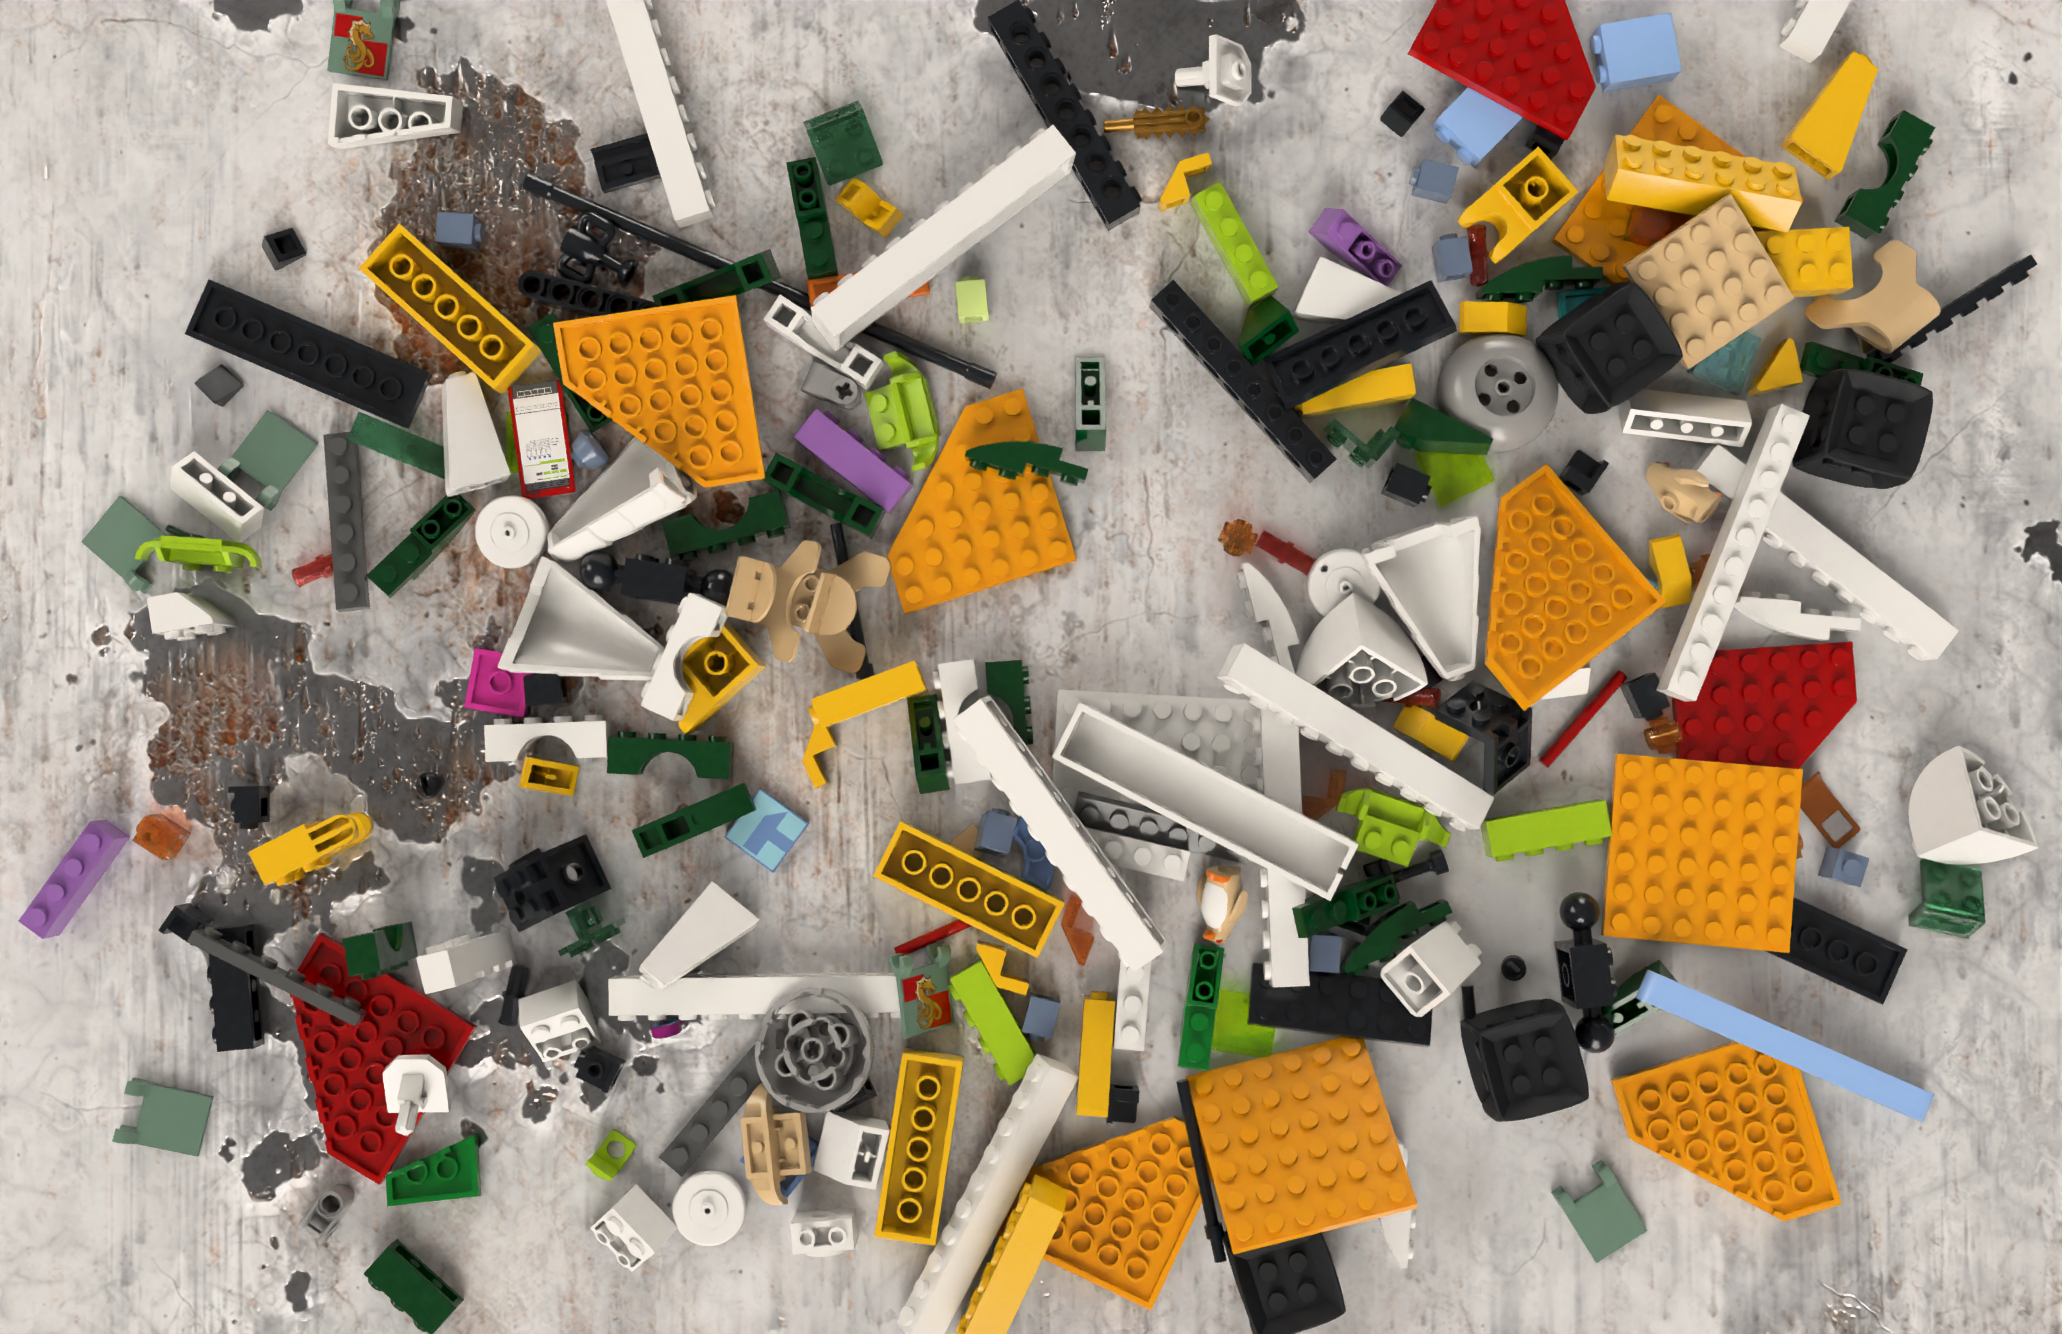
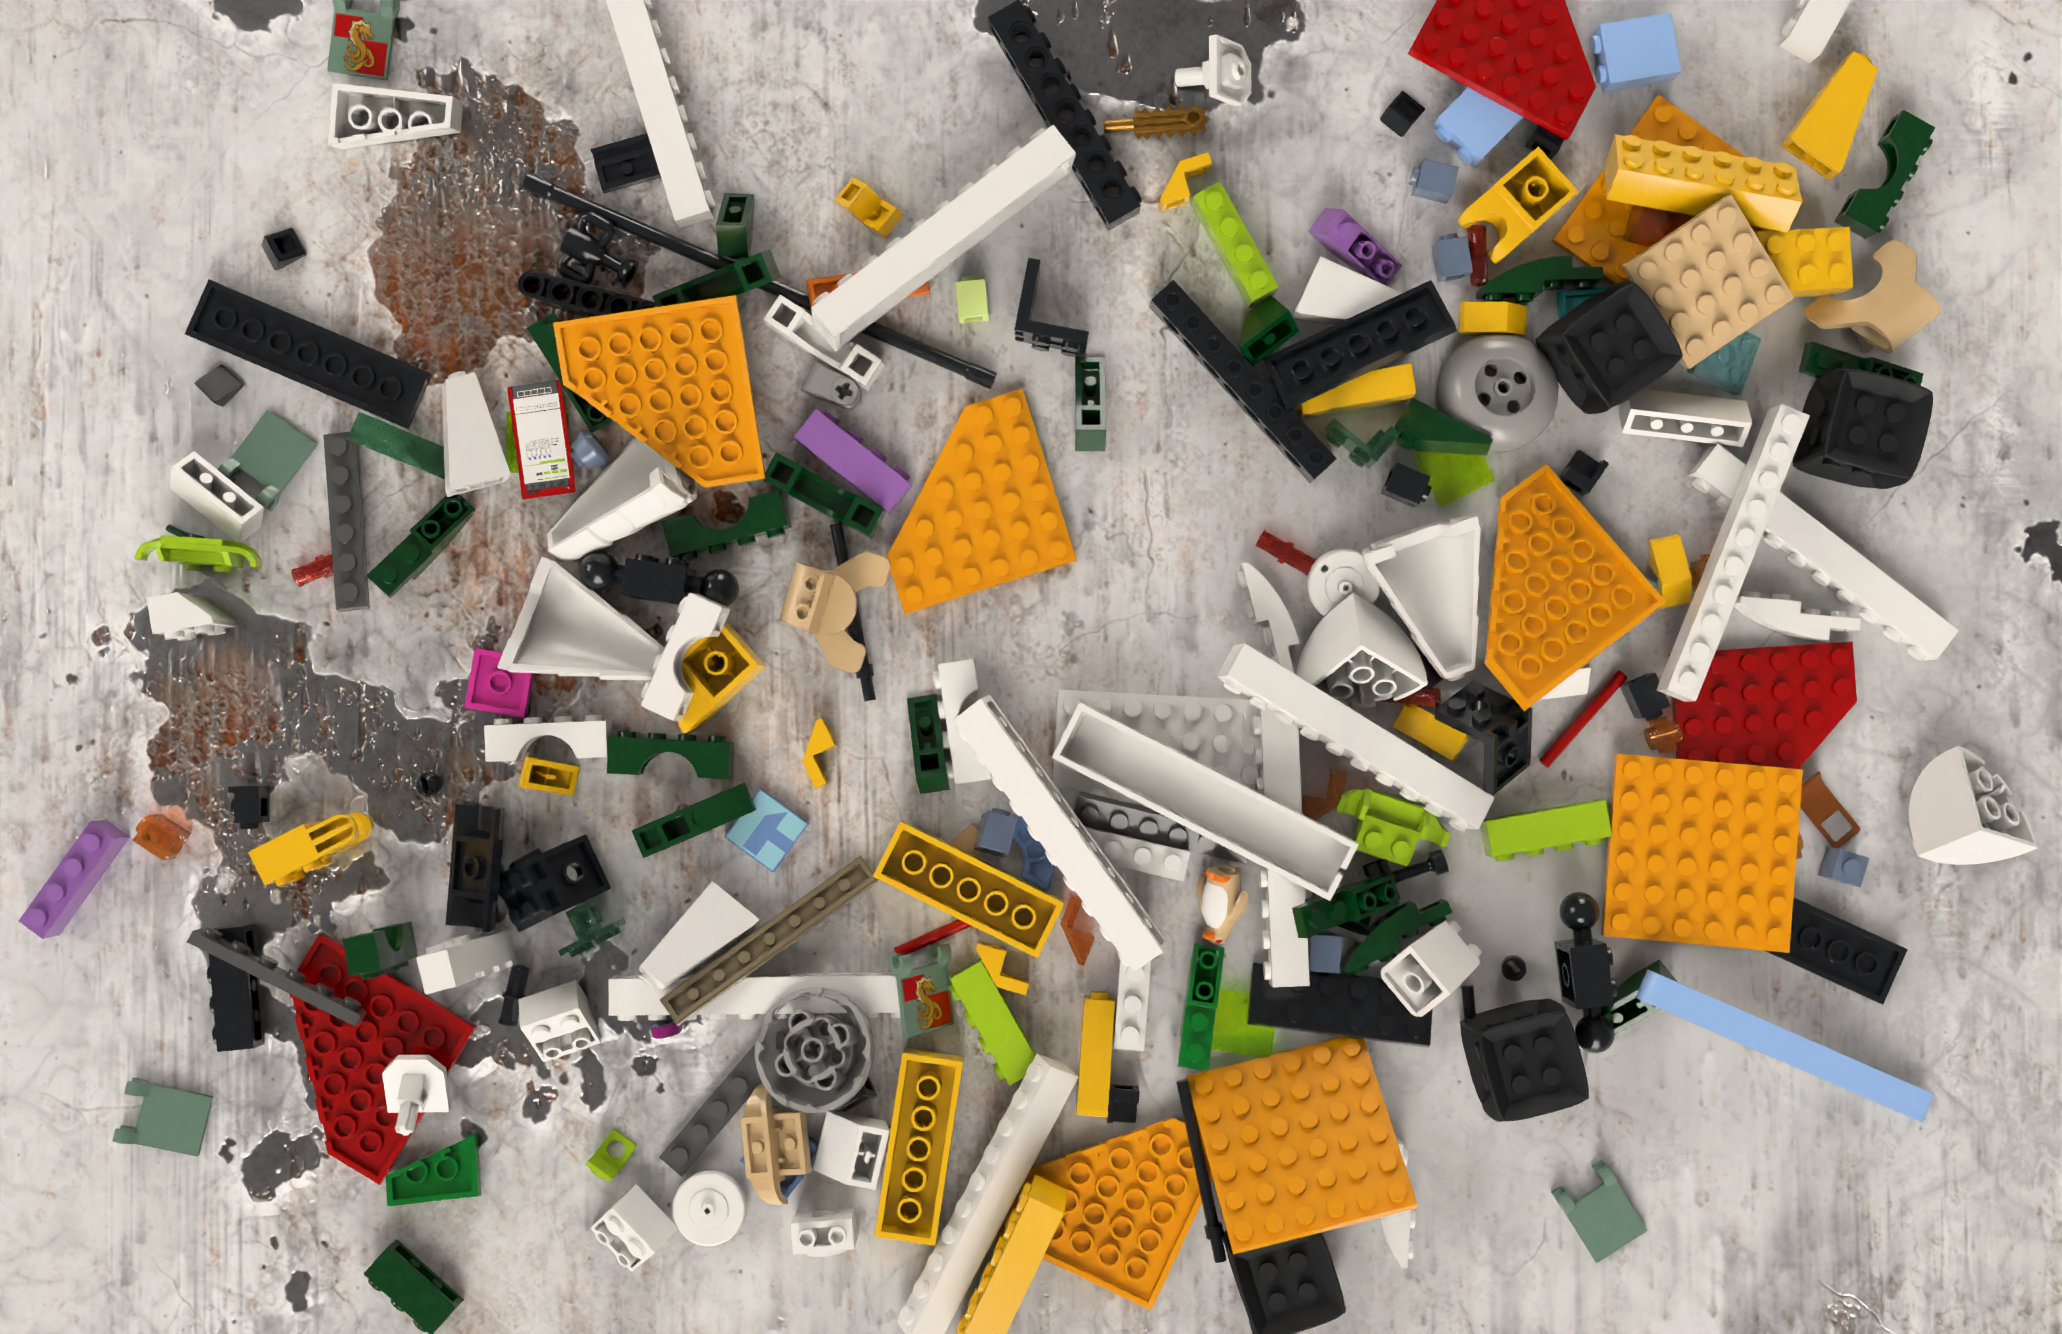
sand green flag [82,496,168,594] -> none
black panel [158,903,214,946] -> none
light grey piece [297,1184,354,1246] -> none
yellow brick [358,224,541,395] -> none
sand blue brick [435,212,485,251] -> none
white wheel [475,495,549,569] -> none
black panel [523,674,569,706] -> none
black brick [574,1046,626,1093] -> none
tan piece [725,540,821,662] -> none
dark green slope [786,157,839,279] -> none
clear green bracket [803,100,883,186] -> none
yellow slope [808,660,928,728] -> none
lime plate [864,351,941,472] -> none
dark green slope [964,441,1088,487] -> none
dark green arch [985,660,1033,784] -> none
sand blue brick [1022,992,1061,1042] -> none
clear orange gear [1218,519,1258,557] -> none
light orange plate [1610,1027,1842,1222] -> none
tan animal [1645,462,1722,523] -> none
yellow slope [1746,337,1803,396] -> none
black plate [1866,255,2038,363] -> none
clear green bracket [1908,858,1986,939] -> none
none -> black piece [445,804,505,932]
none -> dark tan tile [660,855,879,1026]
none -> dark green slope [716,193,754,259]
none -> black bracket [1014,258,1089,357]

